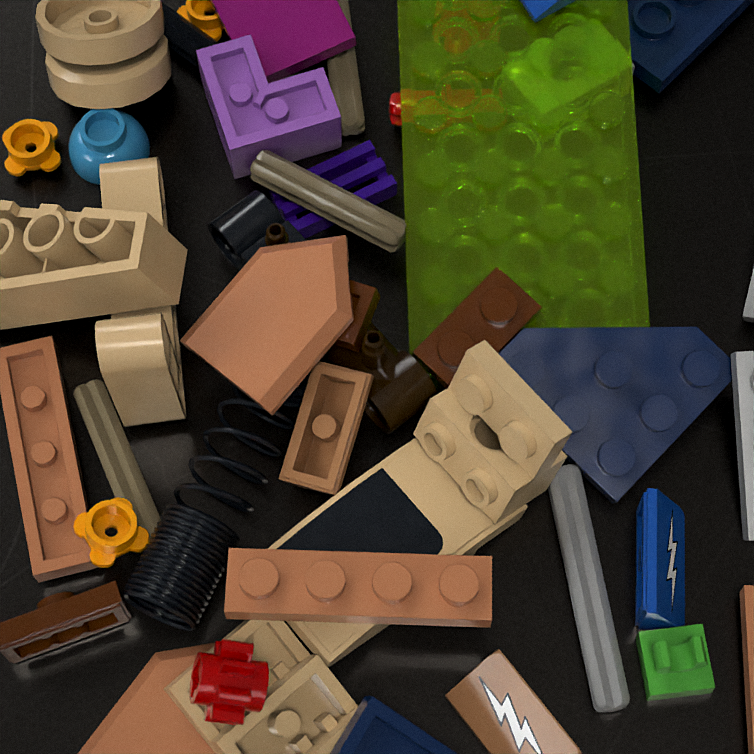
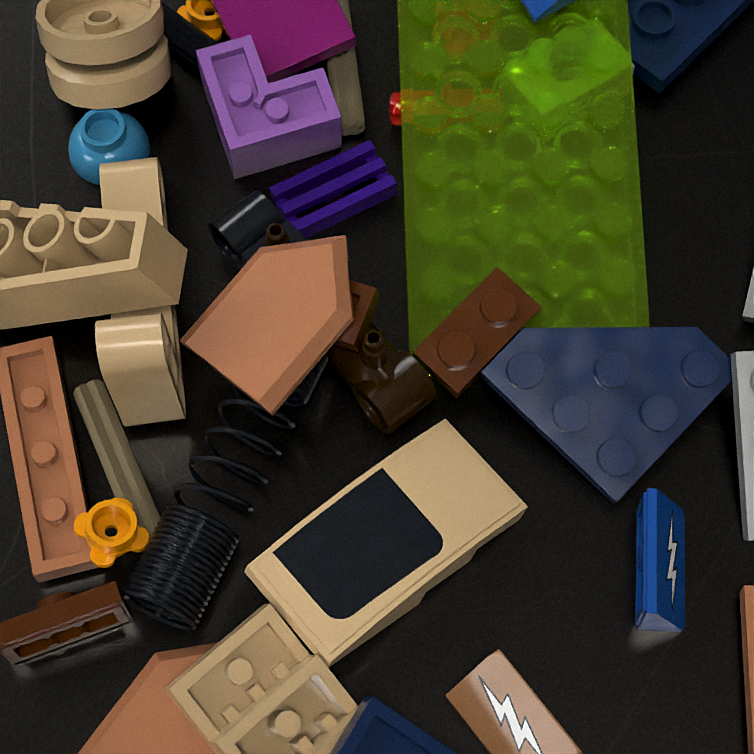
light orange plate [2,119,61,177] -> none
red gear [189,639,269,725] -> none
nougat plate [224,548,492,628] -> none
dark tan axle [250,150,408,252] -> none
medium nougat slope [279,361,374,495] -> none
tan brick [413,340,573,524] -> none
light grey axle [548,464,630,712] -> none
bright green tile [635,624,715,701] -> none

